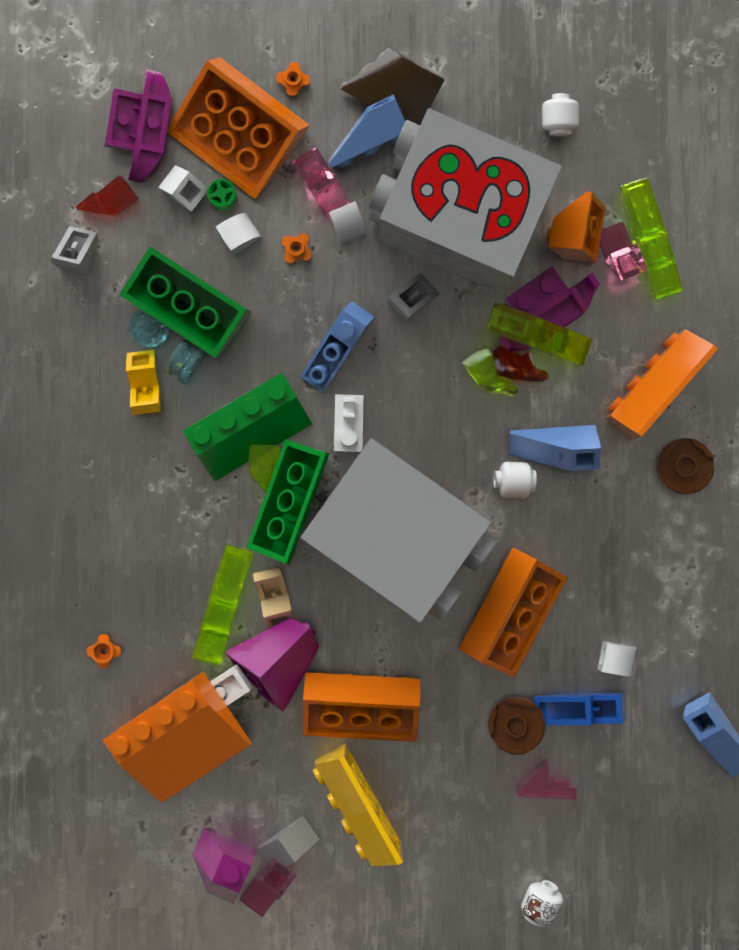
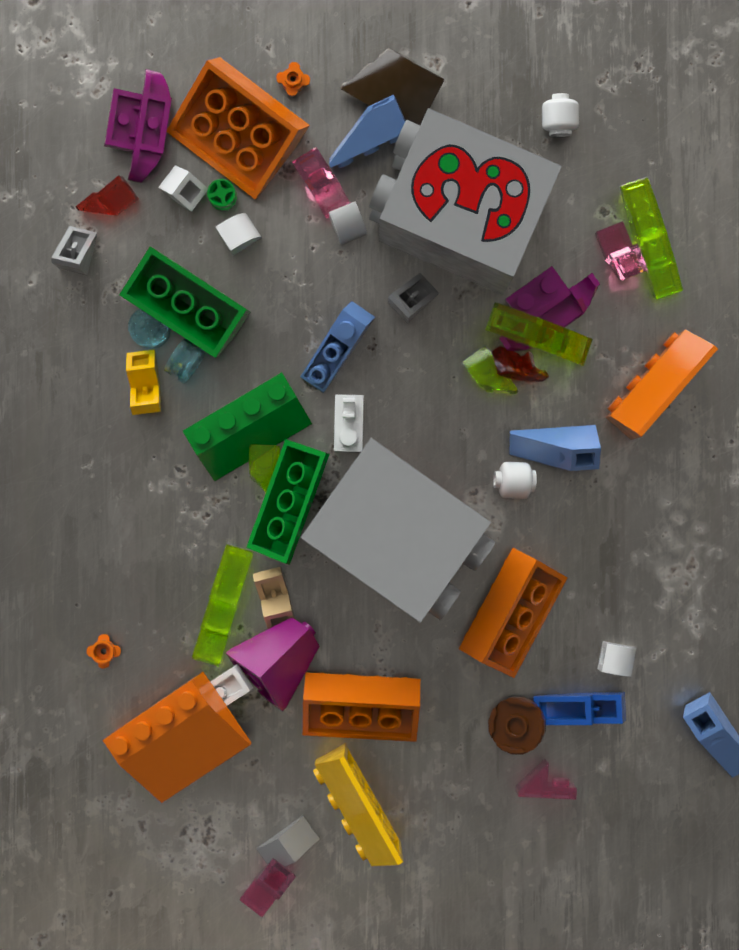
magenta slope [192,827,256,904] -> none
orange plate [282,233,312,264] -> none
white head [521,880,563,927] -> none
orange slope [546,192,606,263] -> none
reddish brown tile [656,438,714,495] -> none

